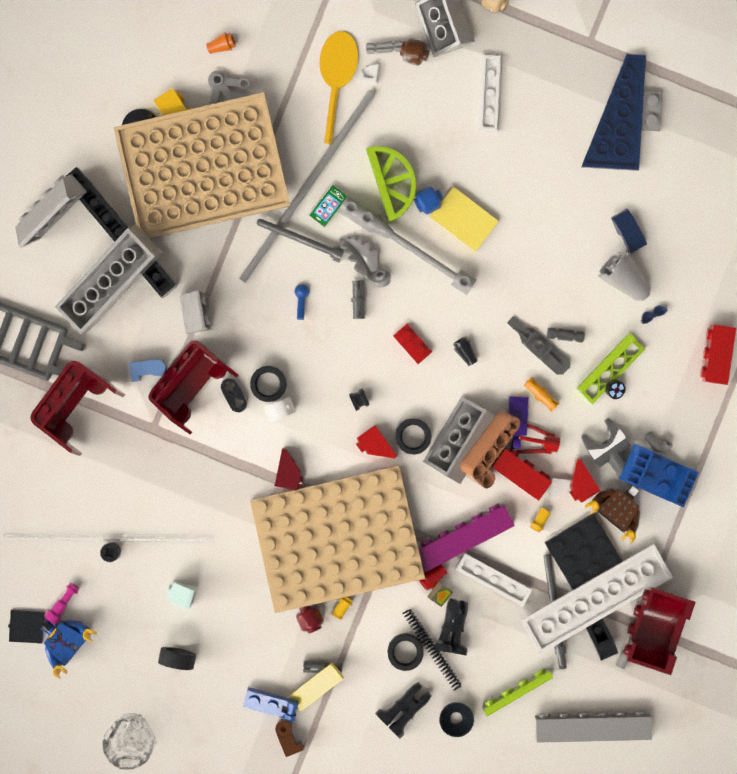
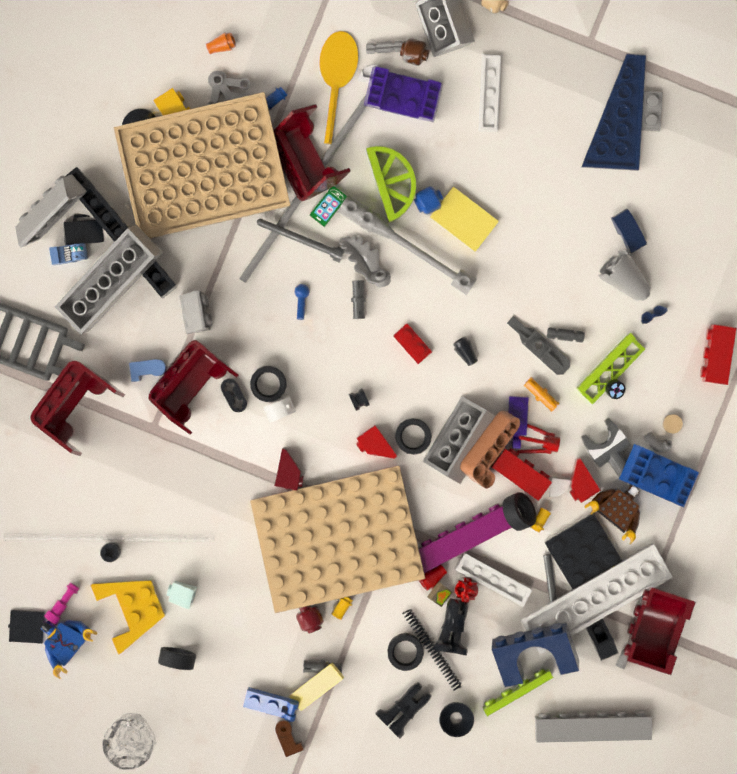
none -> medium blue leg [49,243,88,266]
none -> black piece [63,214,104,246]
none -> yellow wing [90,580,165,654]
none -> blue pin [266,86,288,110]
none -> dark red windscreen [274,104,351,201]
none -> dark purple plate [363,66,443,123]
none -> red gear [455,578,478,602]
none -> dark blue arch [491,622,580,687]
none -> black tyre [503,492,536,531]
none -> tan tile [663,414,683,434]

